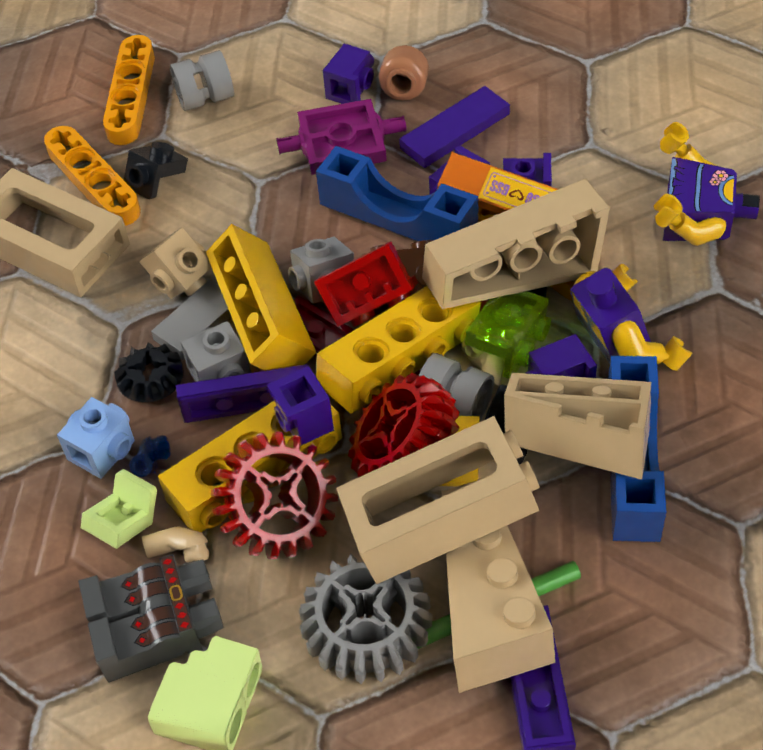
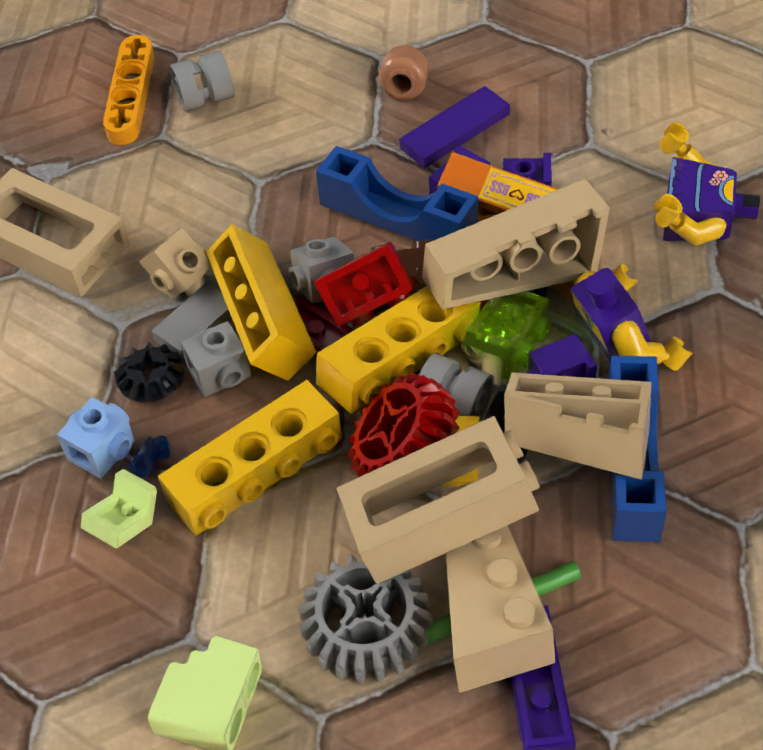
light orange beam [44,126,141,226] -> none
dark grey hips [78,554,224,683] -> none
black bracket [123,142,188,199] -> none
tan arm [142,526,209,562] -> none
dark purple tile [176,364,308,423] -> none
red gear [211,431,339,560] -> none
dark purple brick [266,365,334,446] -> none
magenta plate [276,99,407,175] -> none
dark purple brick [322,43,375,104] -> none

